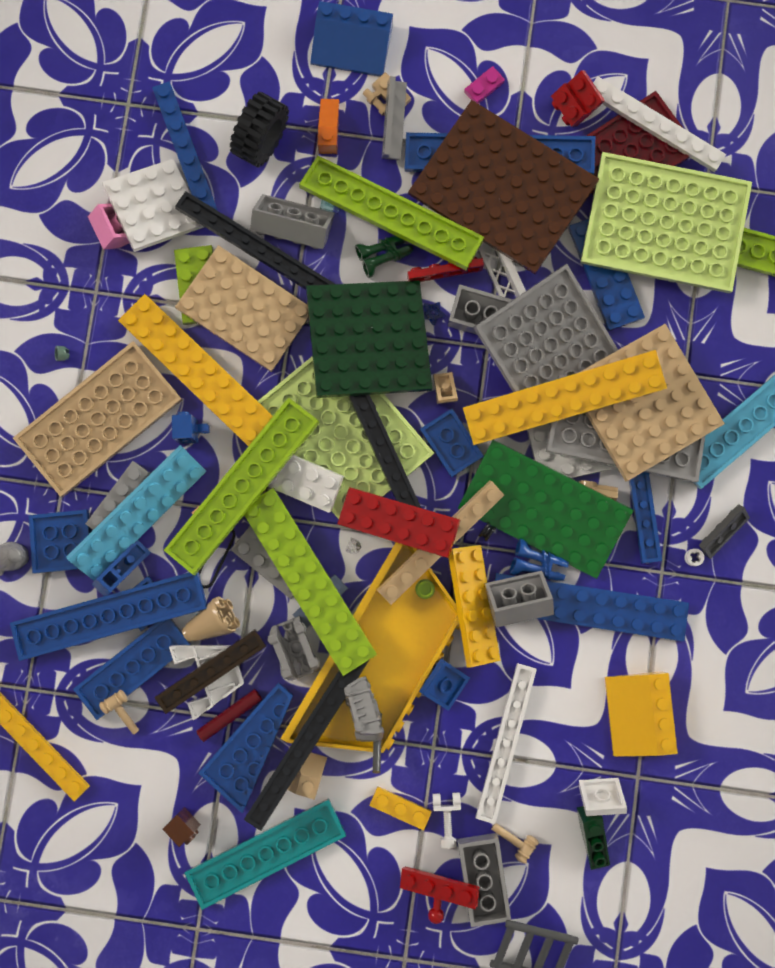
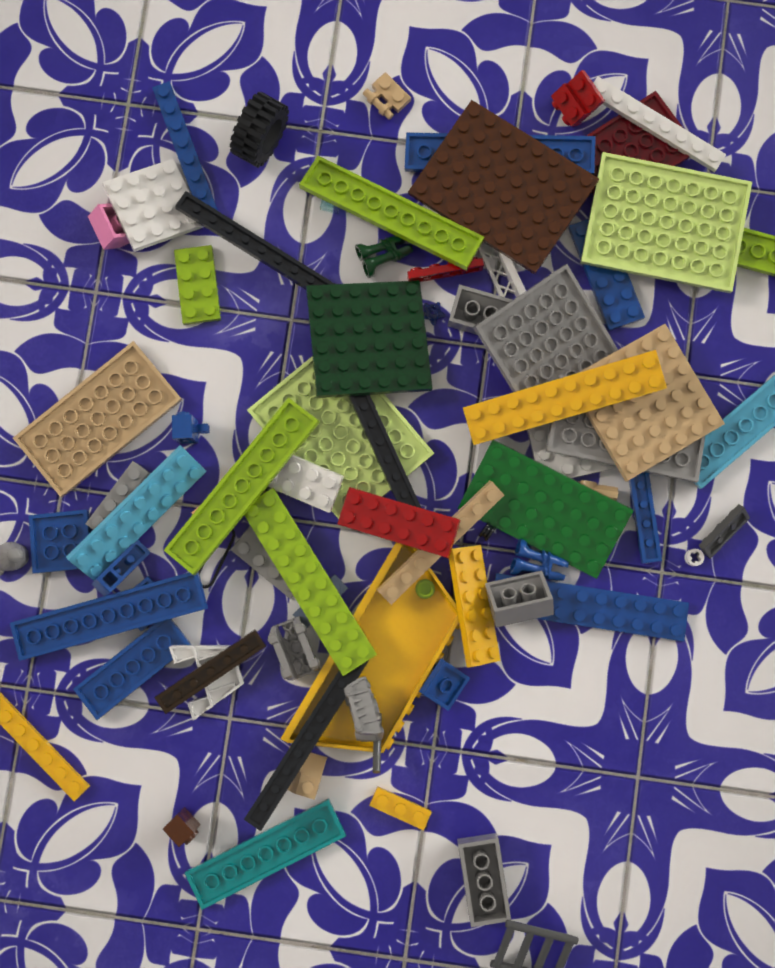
sand green hinge [55,346,70,361] -> none
tan piece [99,690,139,734] -> none
yellow plate [118,294,273,446] -> none
tan plate [175,245,309,372] -> none
tan cone [182,596,240,642] -> none
dark red piece [196,689,263,742] -> none
blue wing [198,683,293,813] -> none
light grey slope [250,194,335,249] -> none
blue slope [310,1,393,76] -> none
orange slope [318,99,339,154] -> none
clear hinge [345,537,361,554] -> none
light grey fence [382,76,407,160] -> none
red plate [400,866,480,924] -> none
blue plate [420,408,484,478] -> none
tan slope [433,372,458,404] -> none
white bar [433,793,461,848] -> none
dark pink plate [464,66,505,104] -> none
white plate [475,663,537,824] -> none
tan piece [491,823,539,864] -> none
dark green slope [577,806,610,870] -> none
white plate [579,778,627,816] -> none
yellow slope [605,671,678,756] -> none

